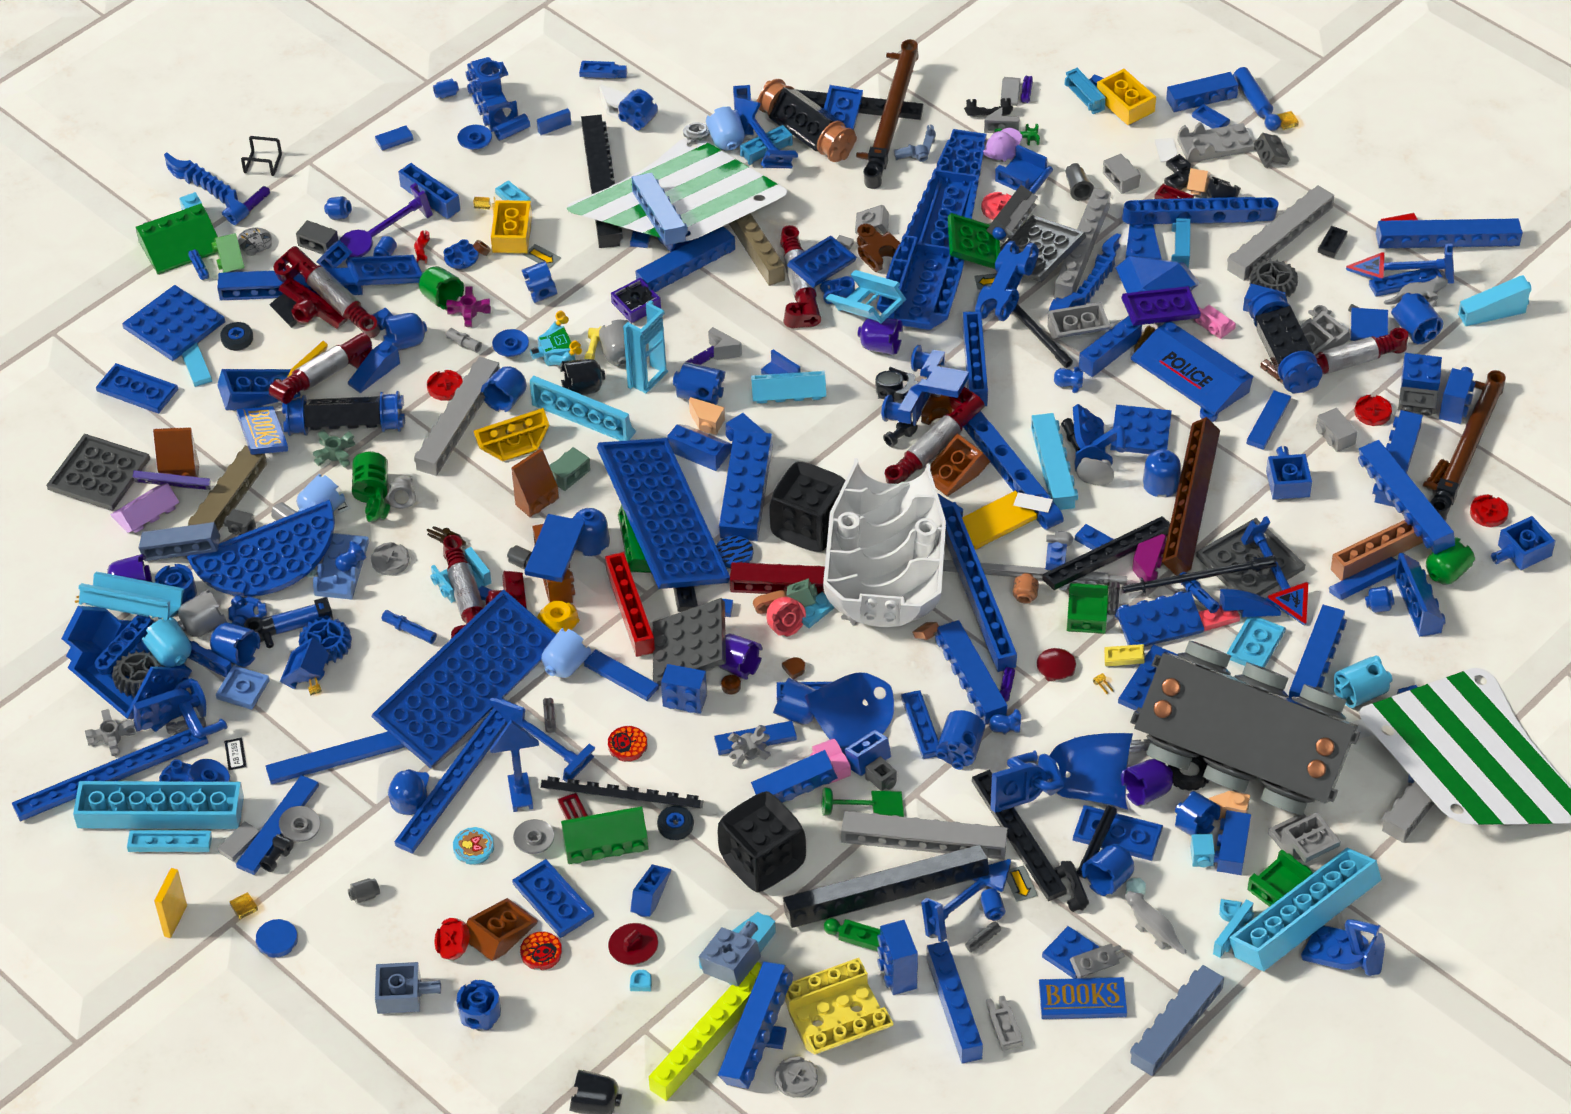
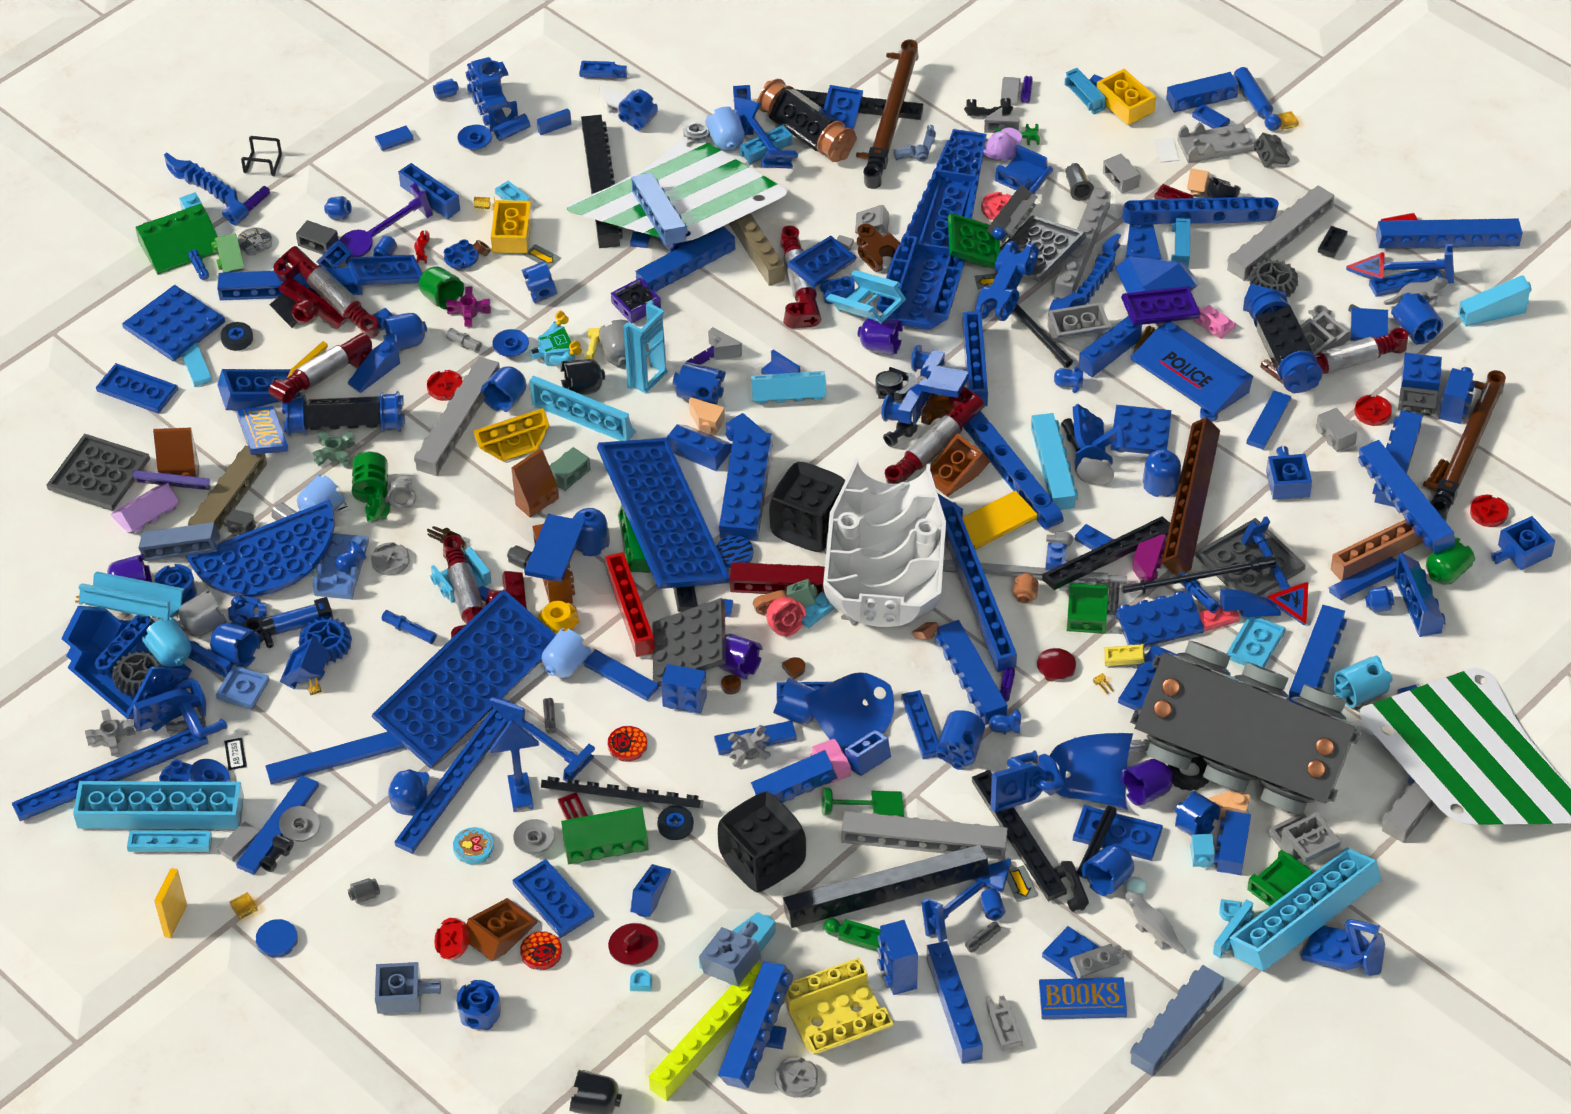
dark grey brick [865,756,897,791] -> none
white sticker [1013,492,1053,512] -> none
black tile [1164,154,1191,190] -> none

